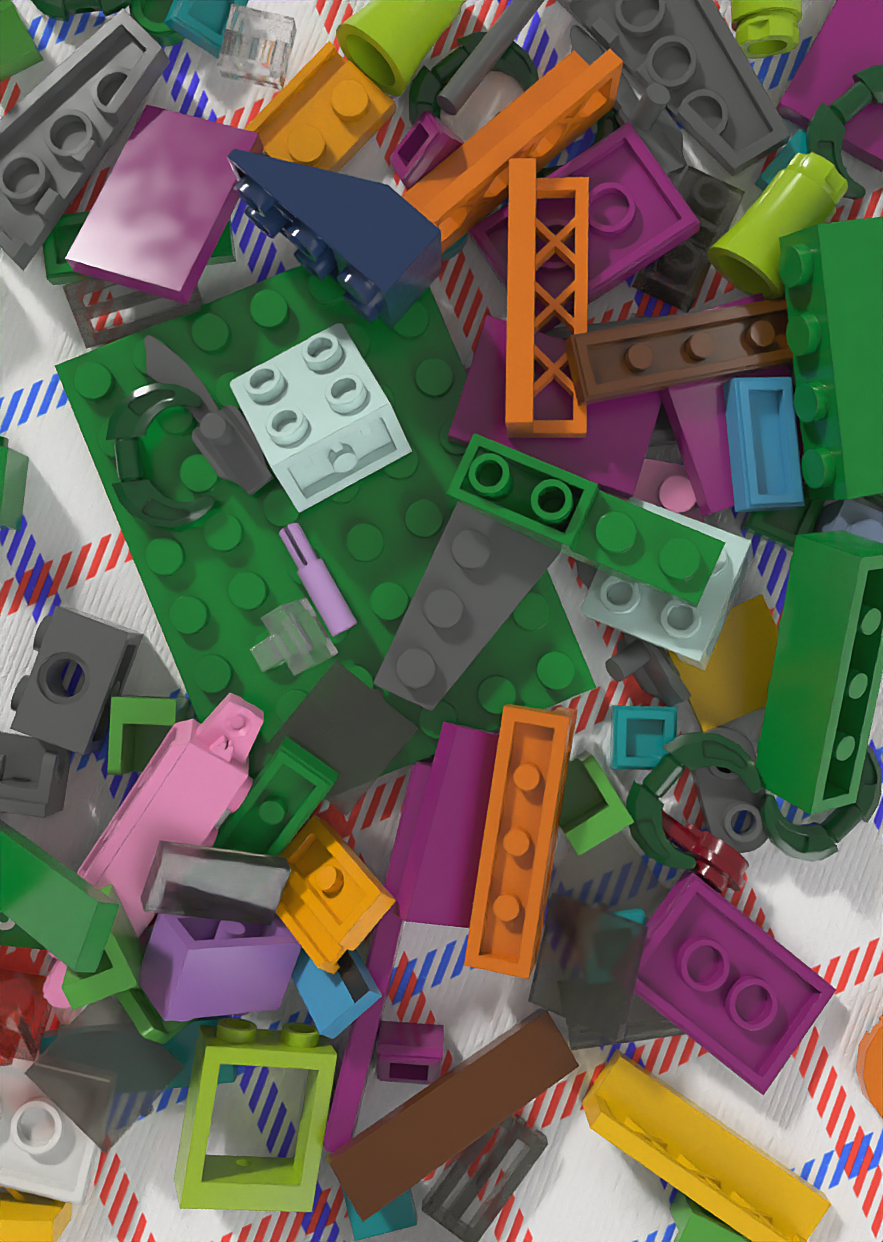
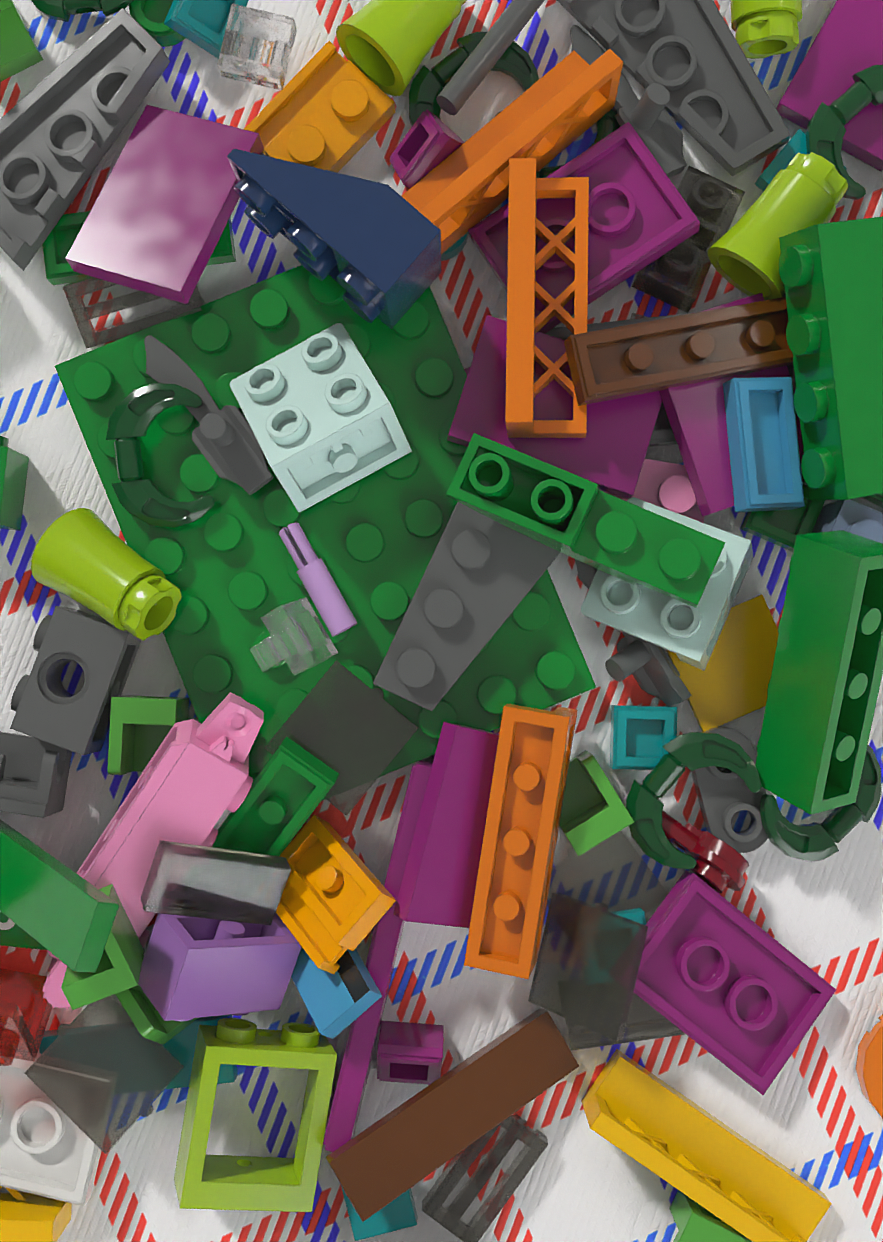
none -> lime plant [31,508,182,641]

